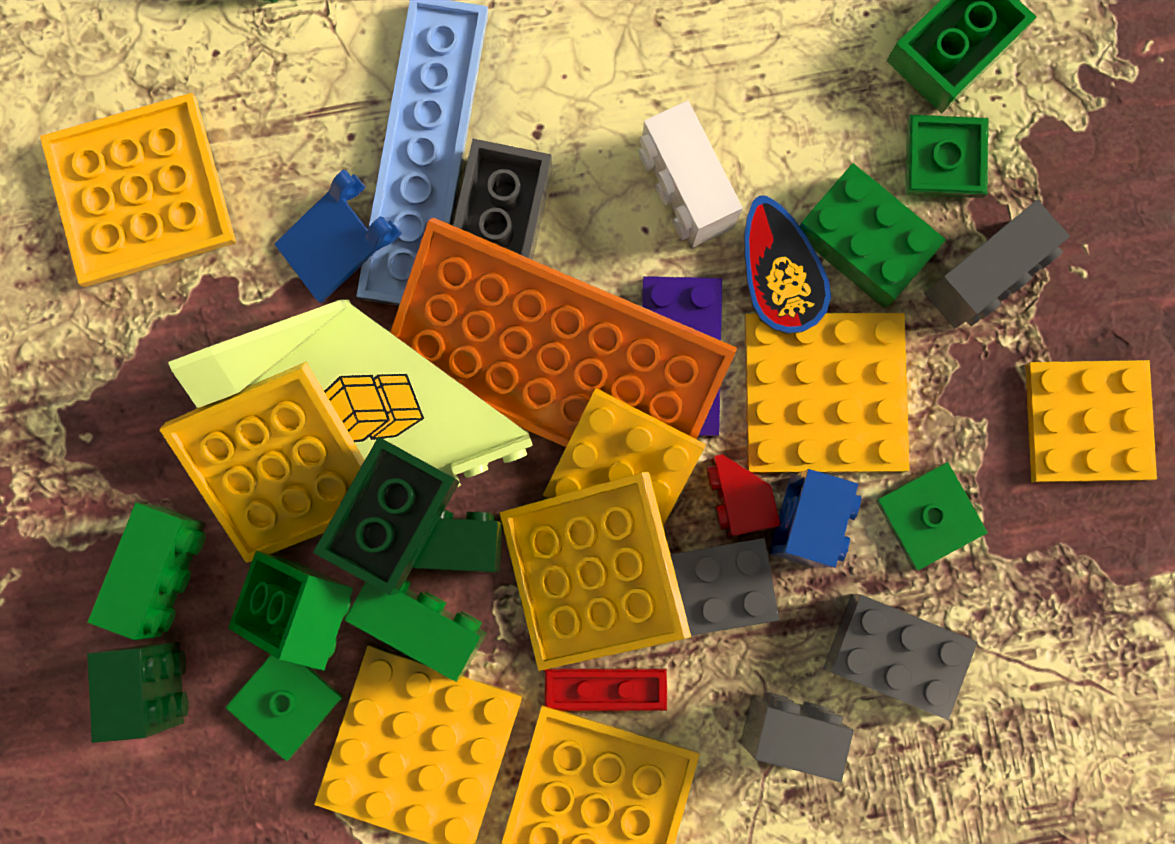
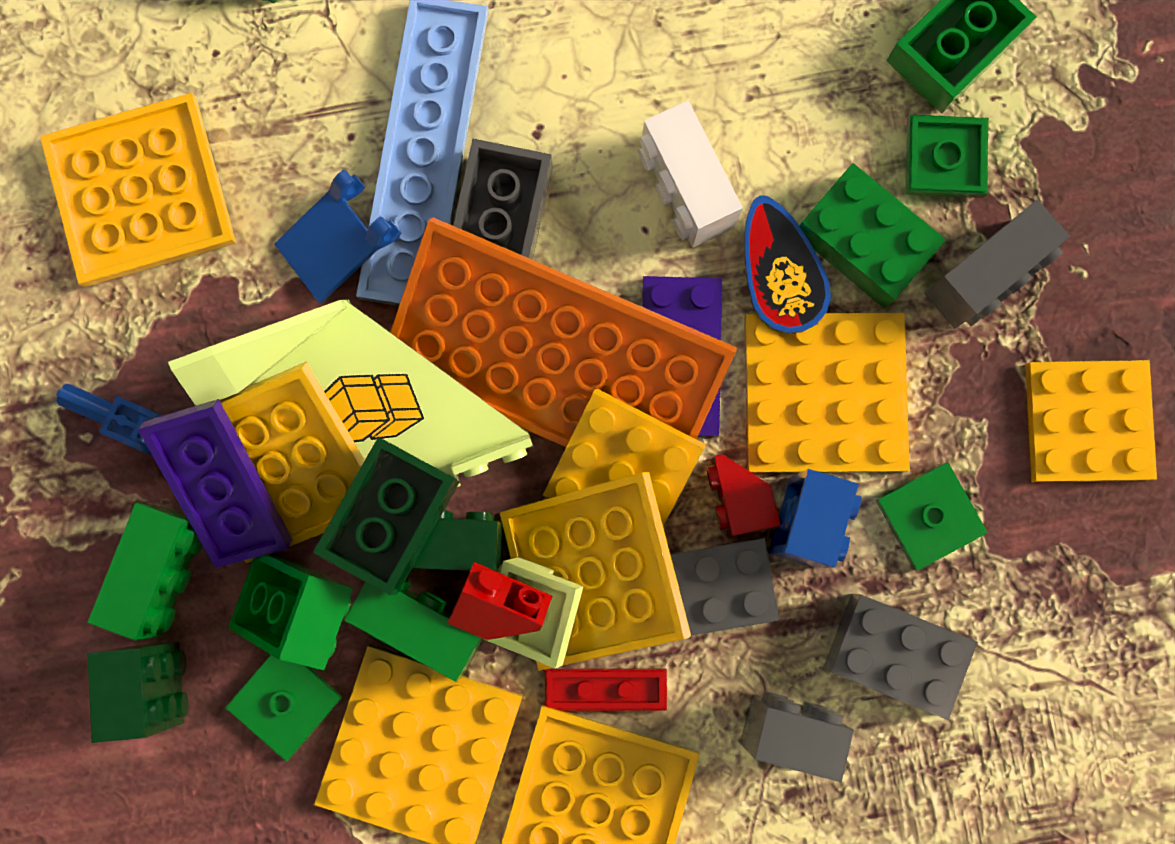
none -> blue connector [56,384,163,455]
none -> dark purple plate [138,399,293,568]
none -> red slope [448,562,553,640]
none -> yellowish green plate [484,557,583,669]

